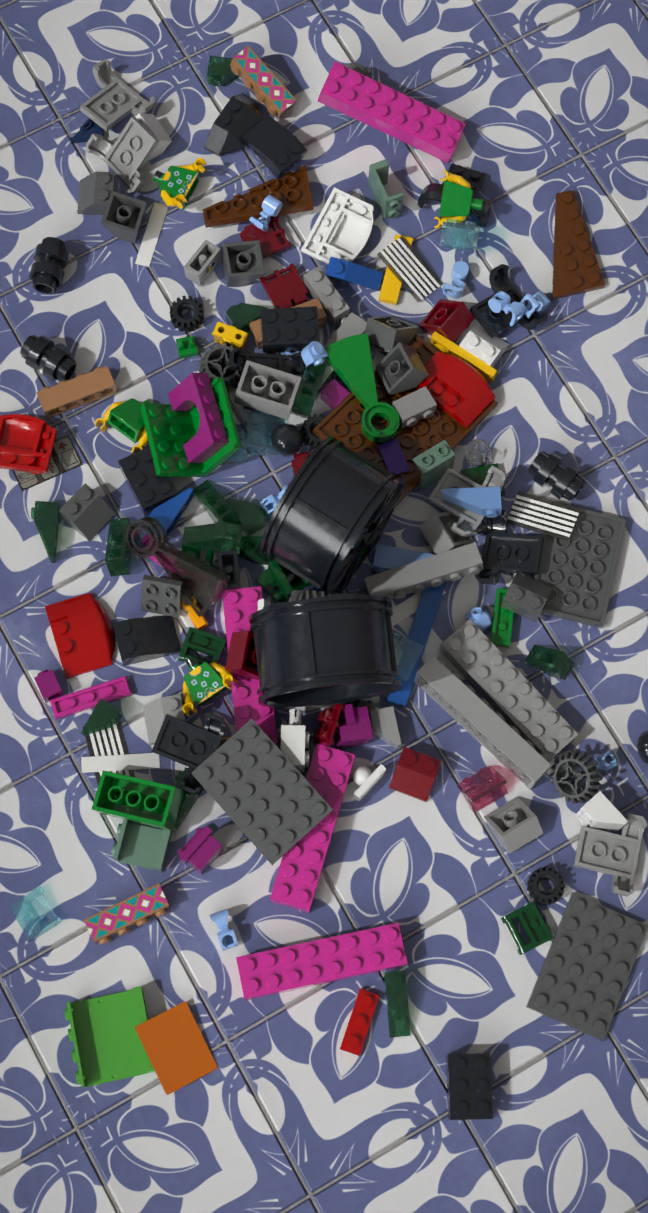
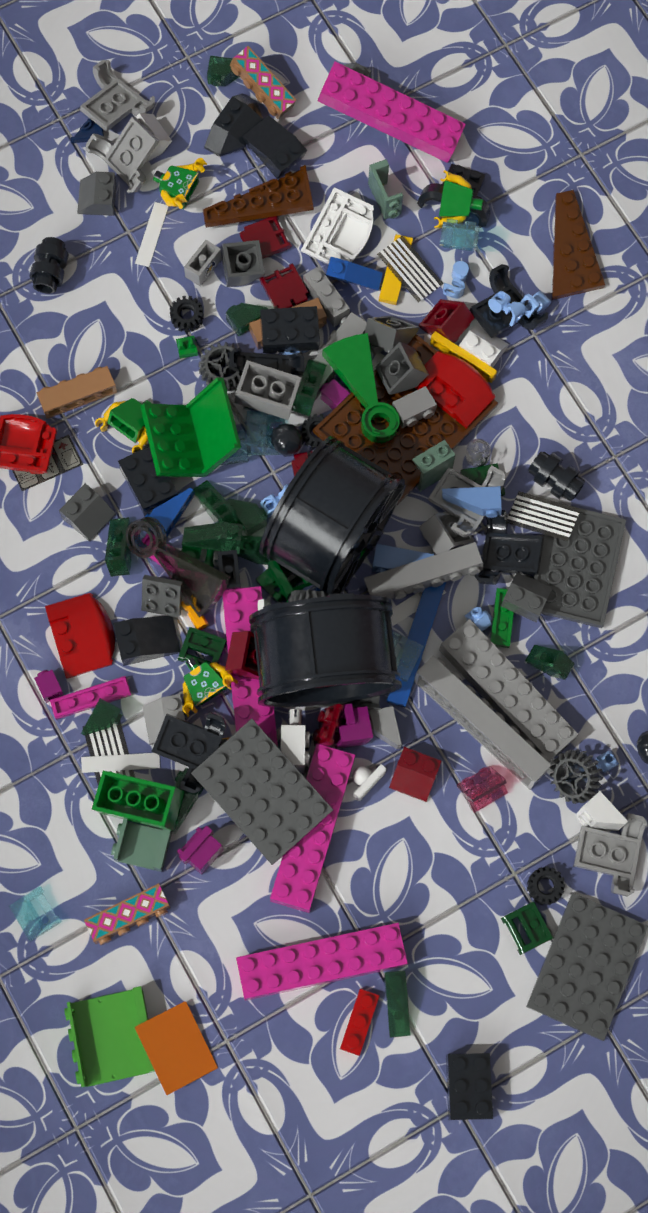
black piece [20,335,77,381] -> none
clear green slope [31,501,61,563] -> none
dark grey slope [101,191,147,244] -> none
magenta arch [168,373,229,463] -> none
light blue leg [210,909,238,951] -> none
yellow piece [212,322,248,352] -> none
light blue leg [249,194,283,232] -> none
light blue plate [301,341,328,367] -> none
dark purple sticker [377,439,410,475] -> none
light grey slope [484,797,543,854] -> none

